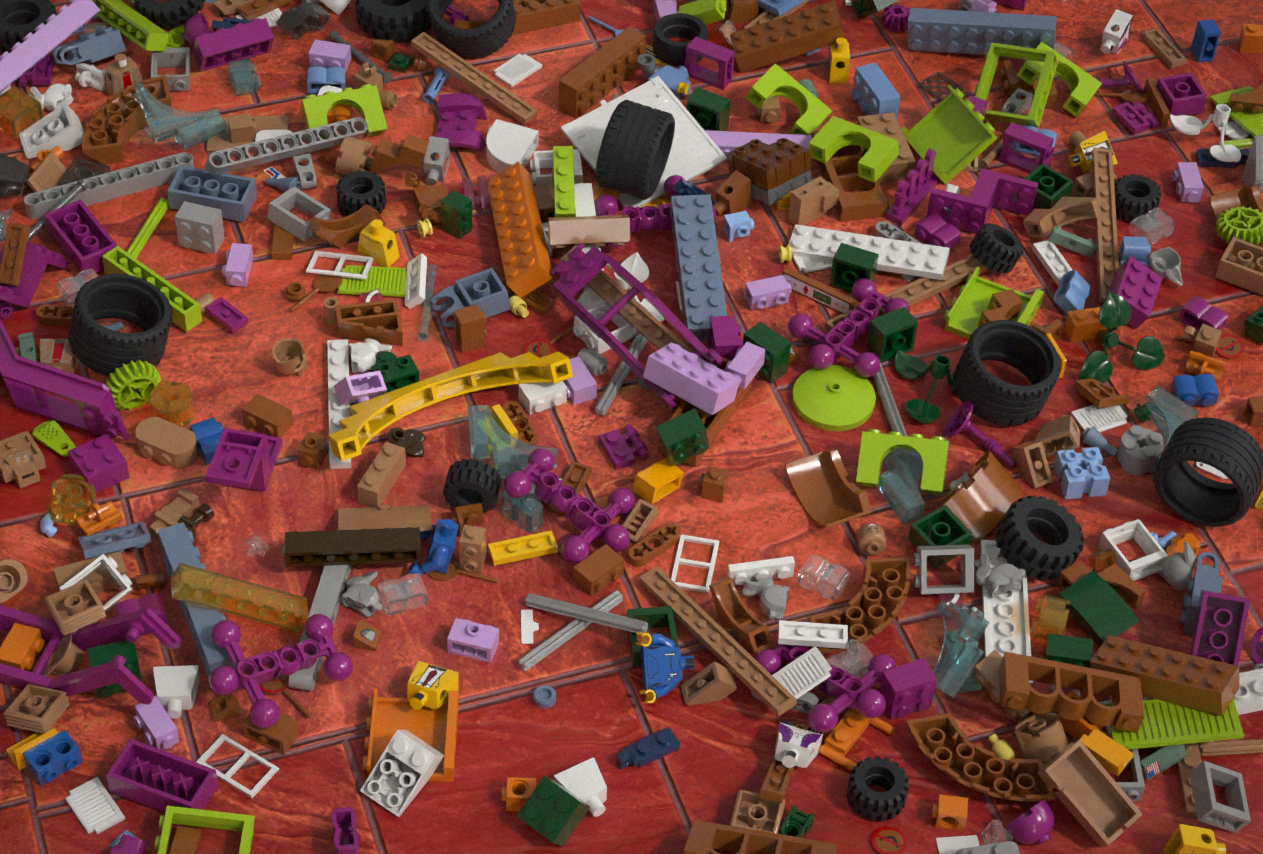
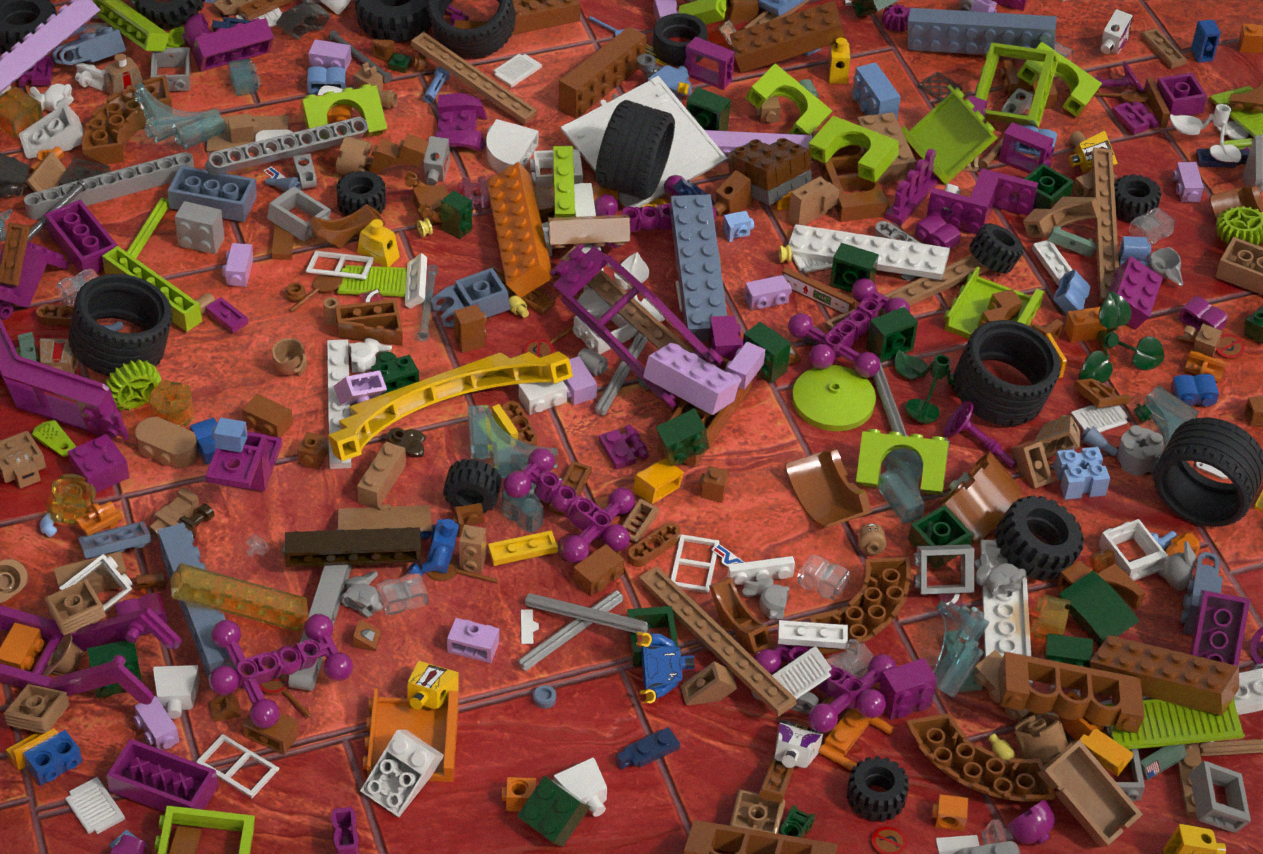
none -> medium blue brick [212,418,248,452]
none -> sticker [711,544,745,567]

